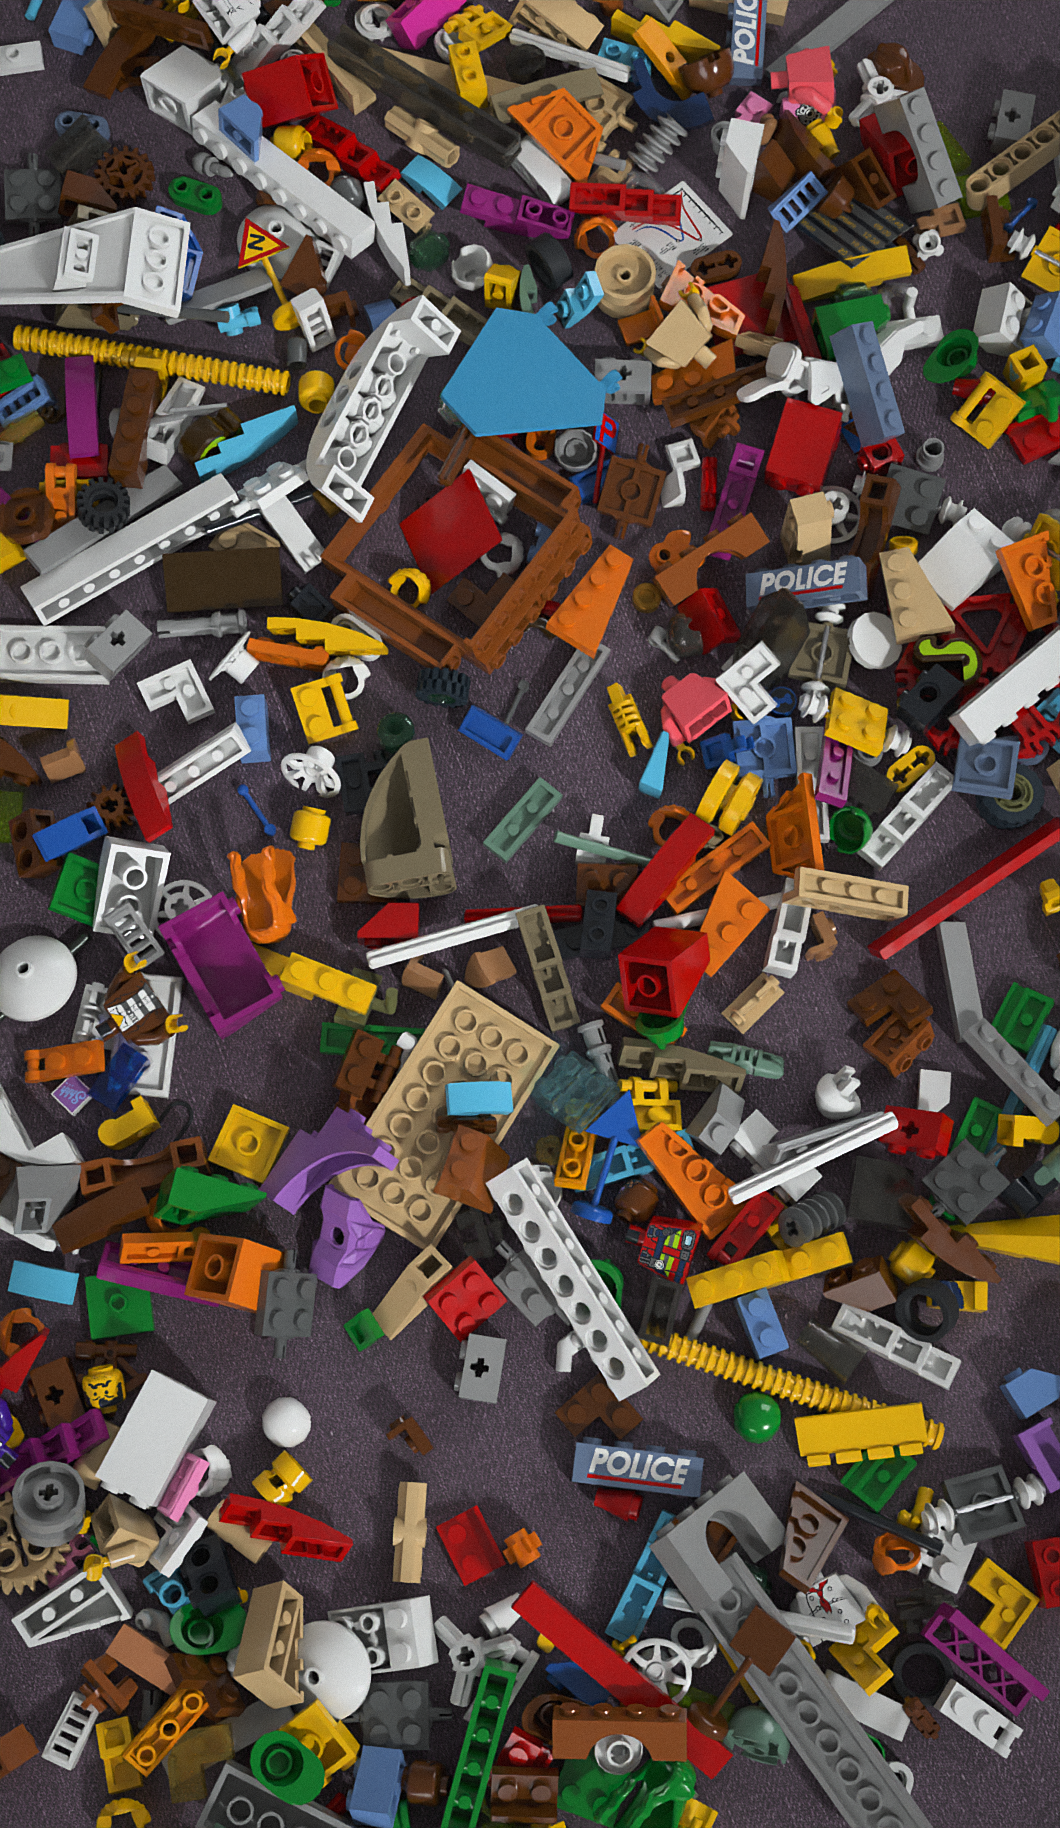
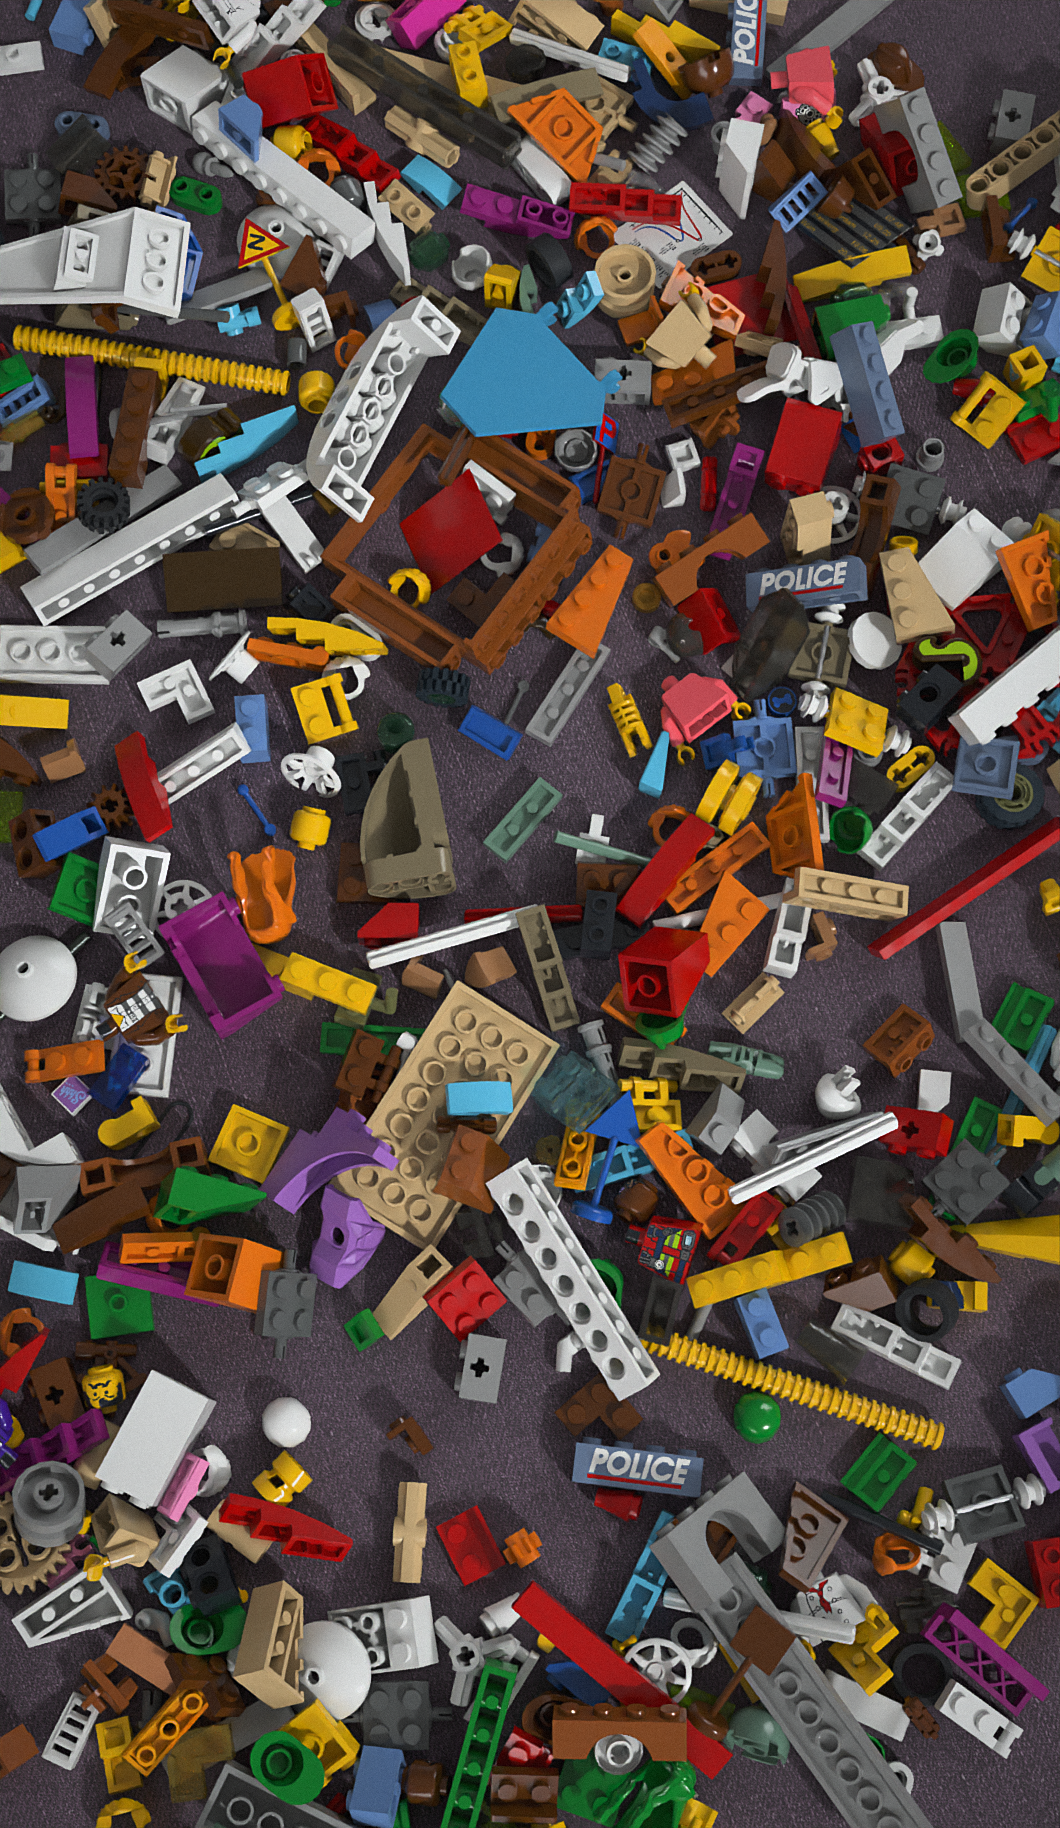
white plate [716,640,781,725] -> none
yellow windscreen [794,1402,928,1467] -> none
reddish brown plate [847,969,933,1030] -> none
none -> tan hinge [139,151,178,212]

